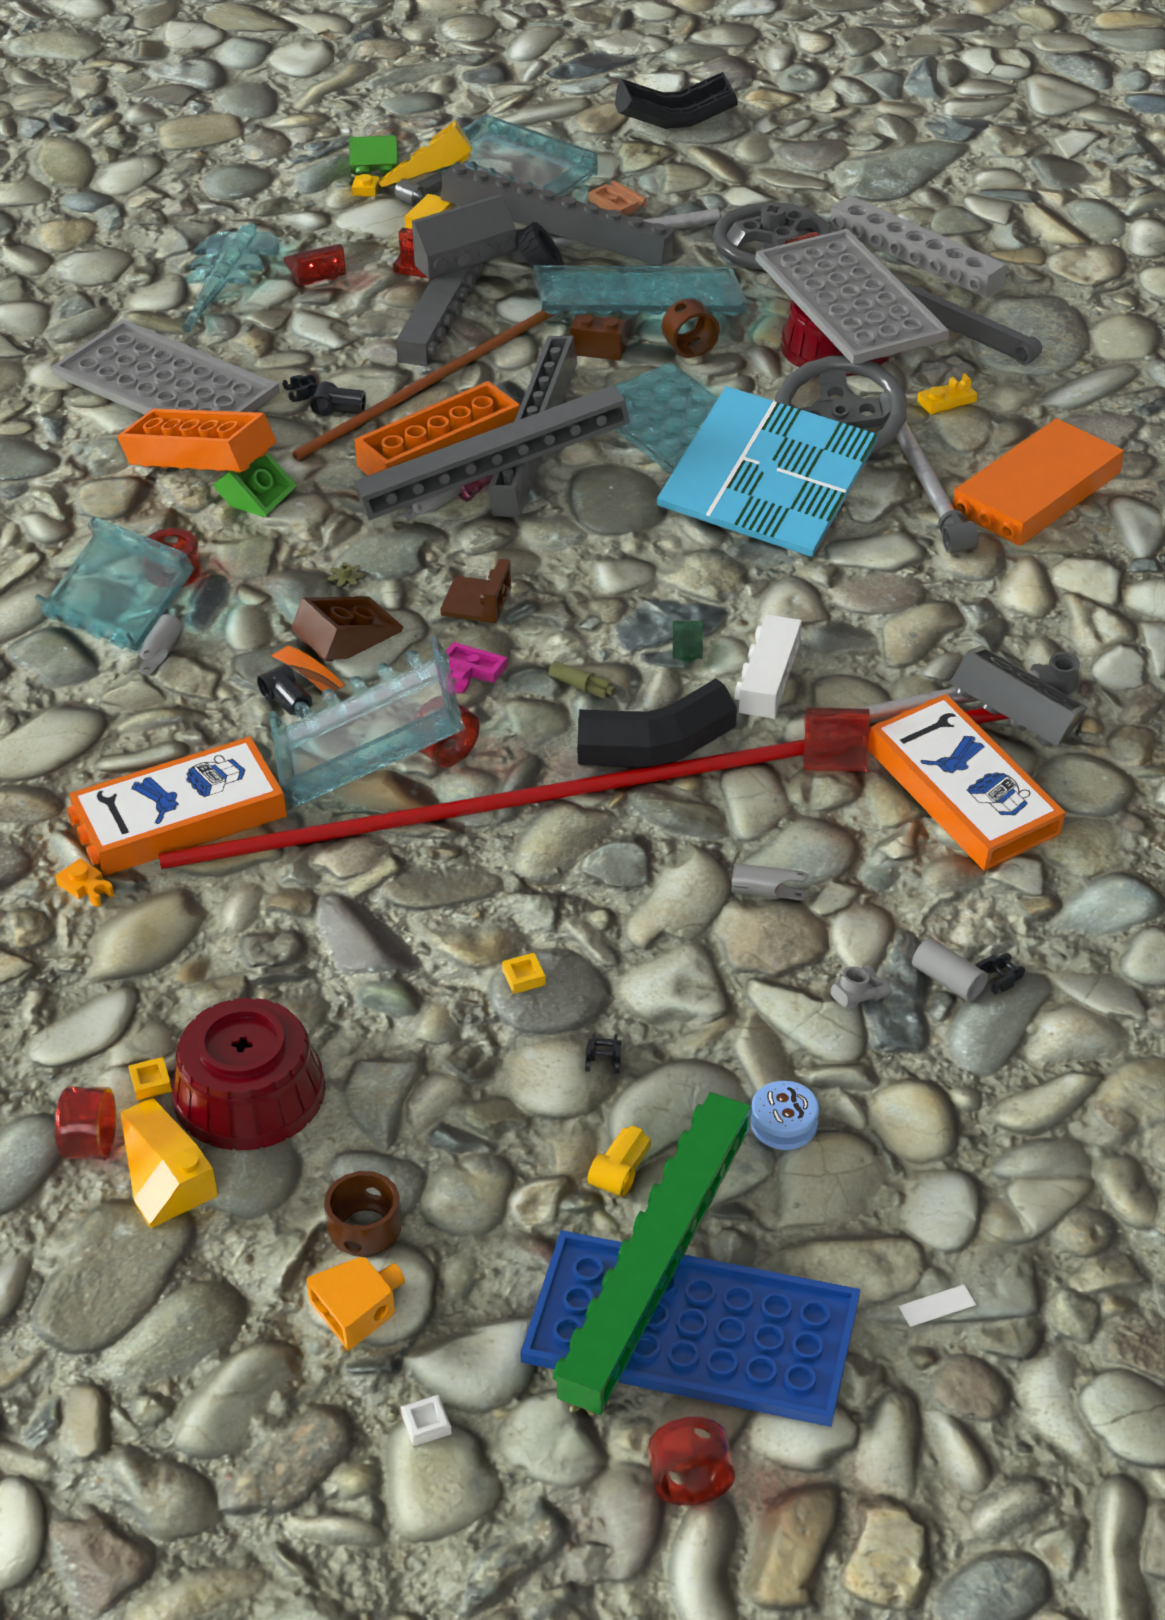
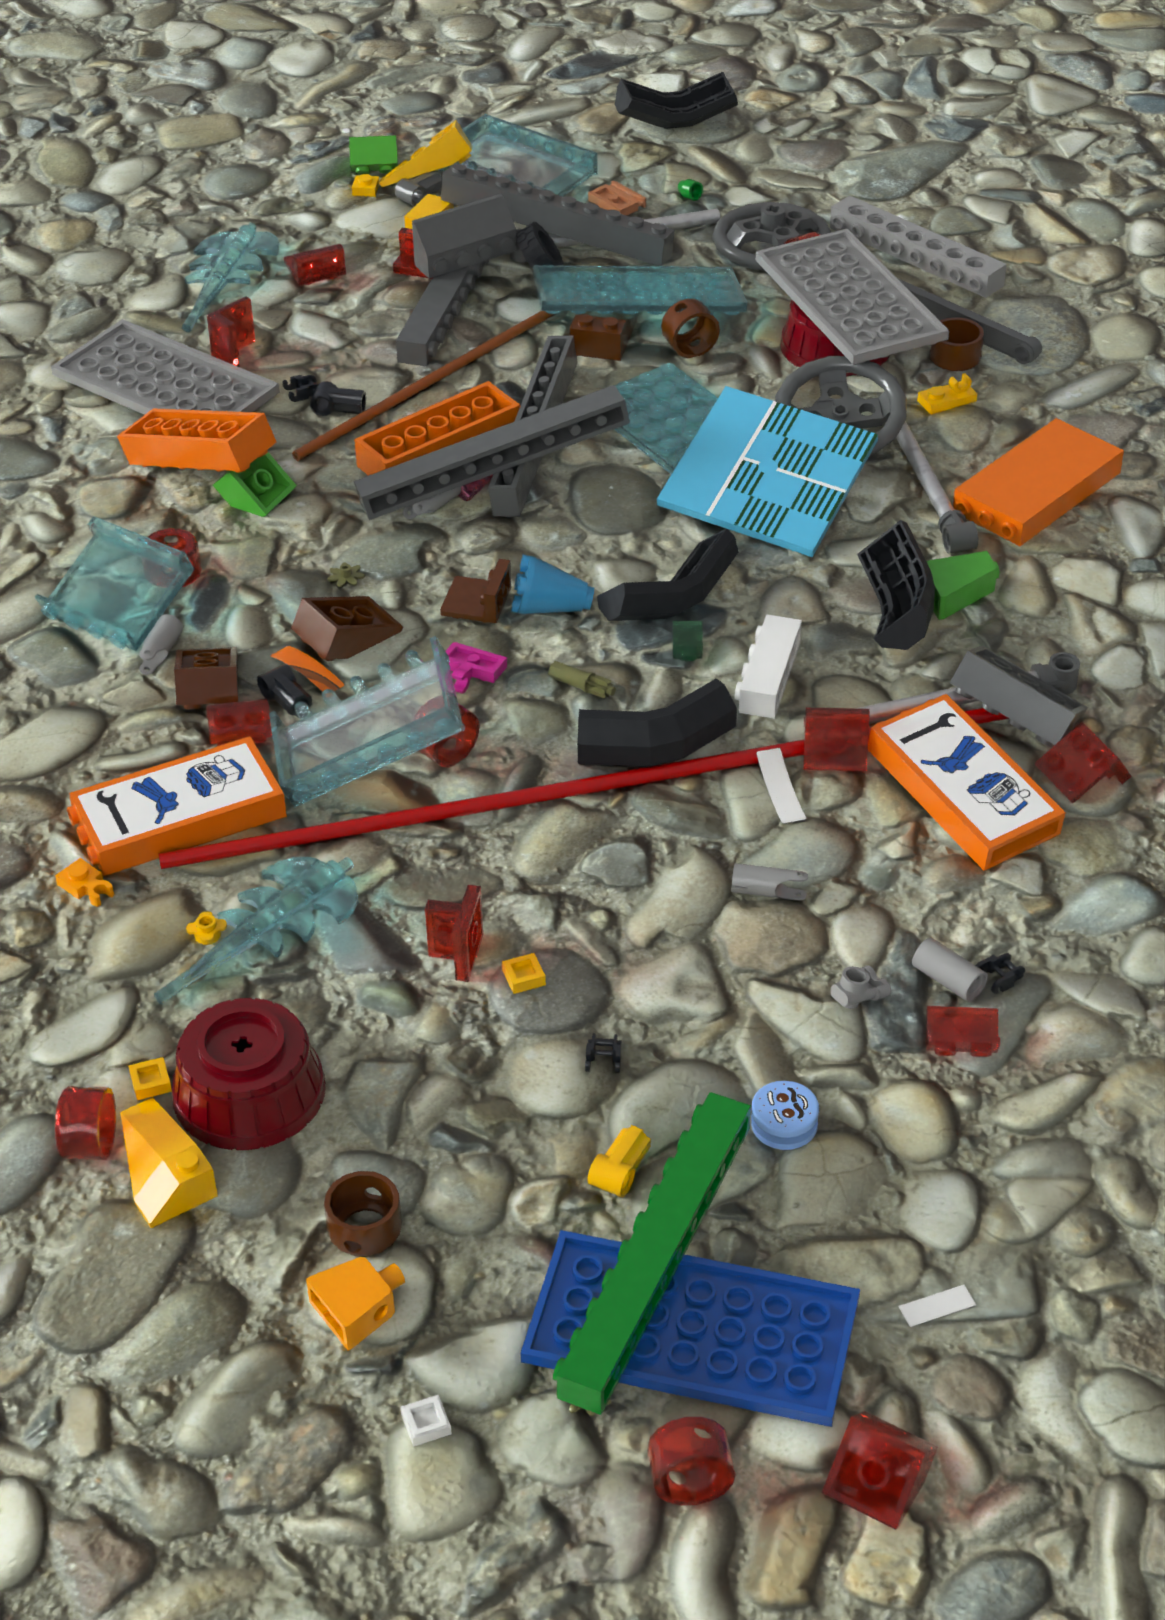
none -> clear light blue animal [154,857,358,1005]
none -> reddish brown slope [174,647,238,709]
none -> yellow plate [186,911,227,945]
none -> clear red bracket [206,699,273,746]
none -> clear red bracket [207,296,255,367]
none -> clear red bracket [425,885,484,982]
none -> dark azure cone [511,554,594,614]
none -> black piece [597,529,739,621]
none -> green hose [678,179,703,201]
none -> white sticker [756,748,806,823]
none -> clear red slope [822,1411,938,1530]
none -> black piece [857,520,935,650]
none -> bright green slope [926,551,1000,620]
none -> clear red bracket [926,1006,1000,1057]
none -> reddish brown piece [929,318,984,371]
none -> clear red bracket [1035,722,1132,803]

